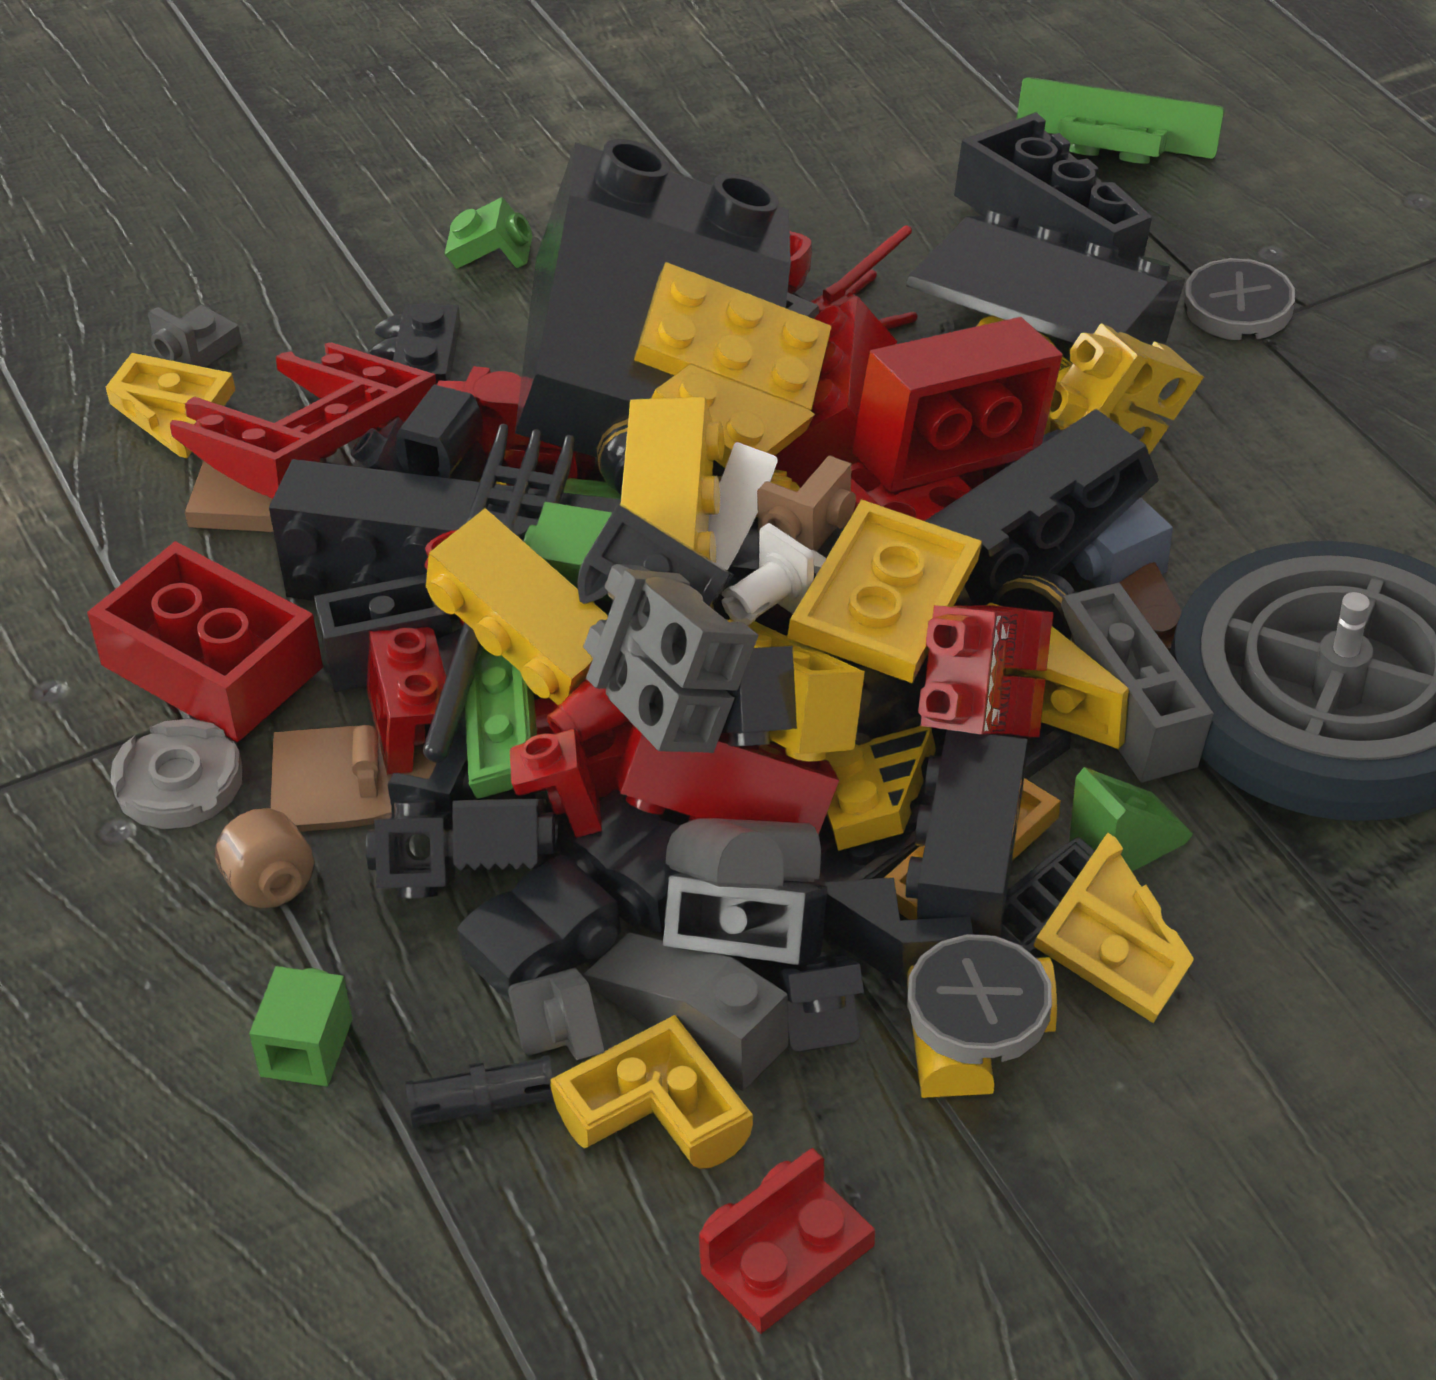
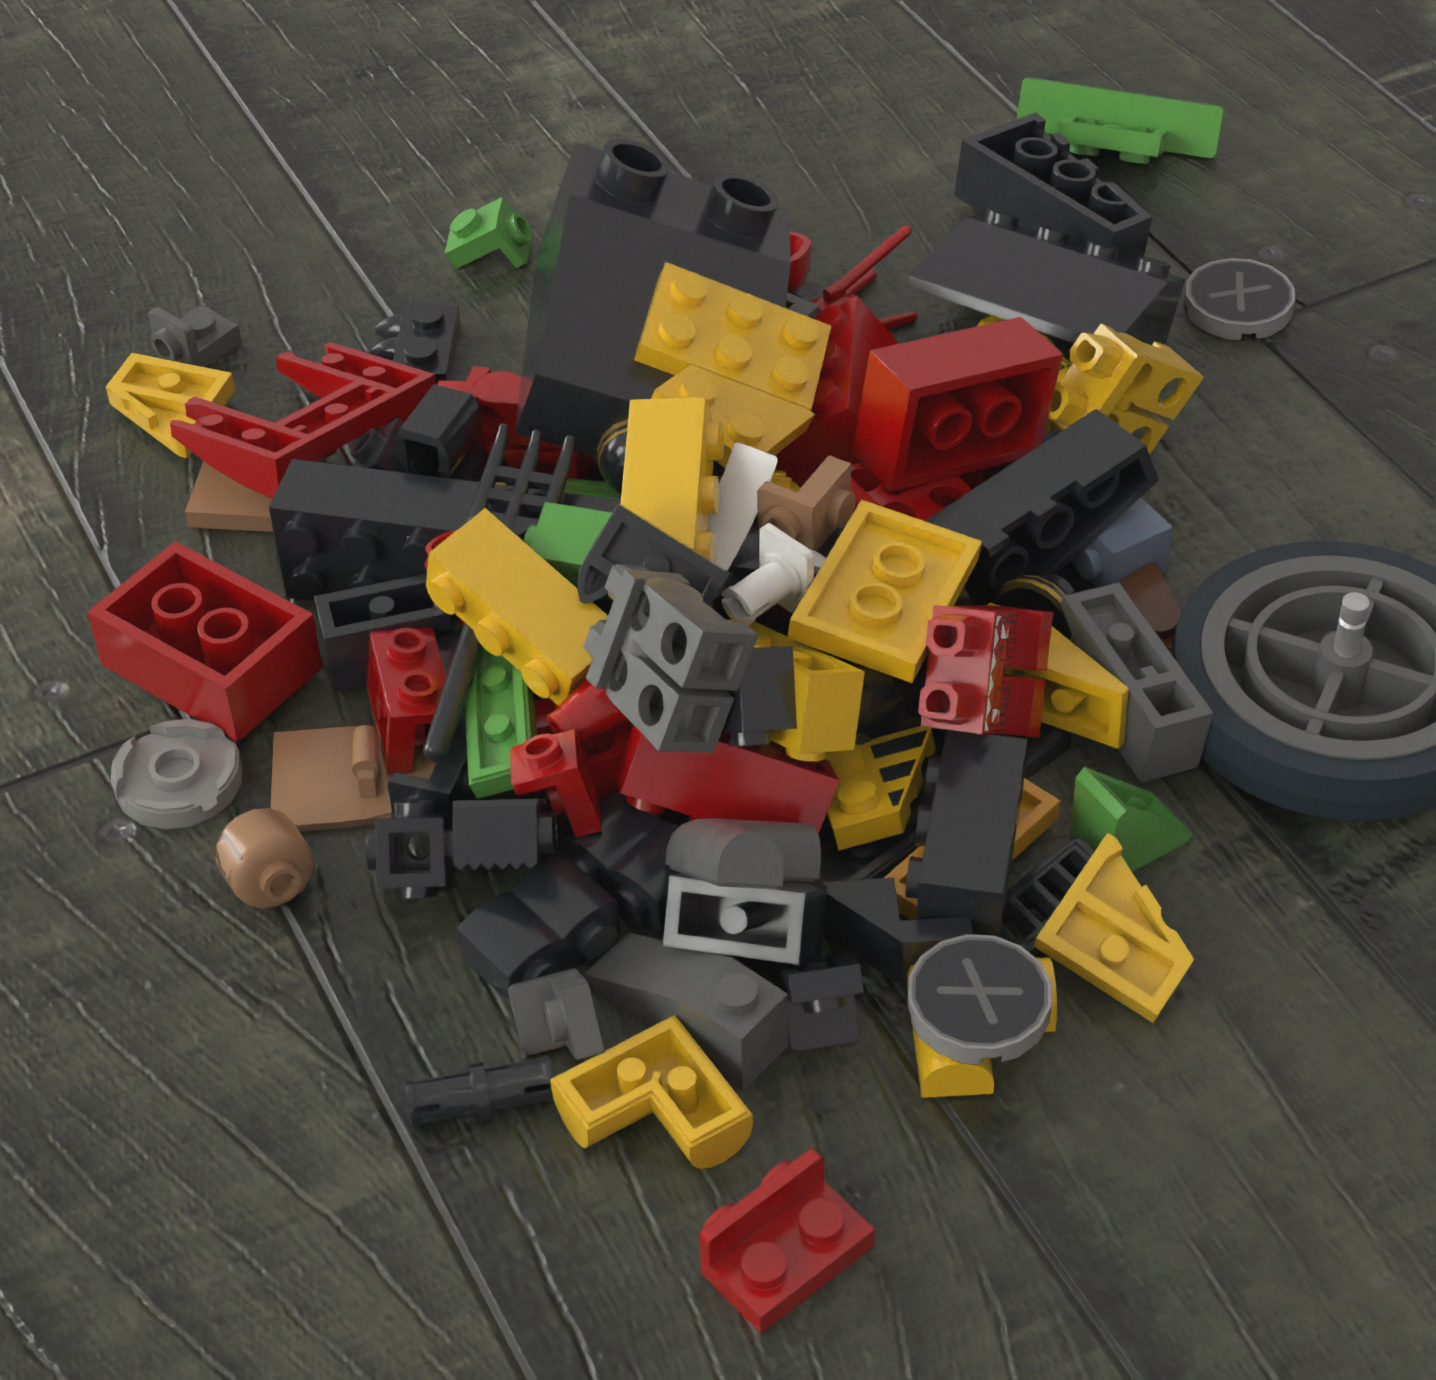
bright green brick [249,966,353,1087] -> none

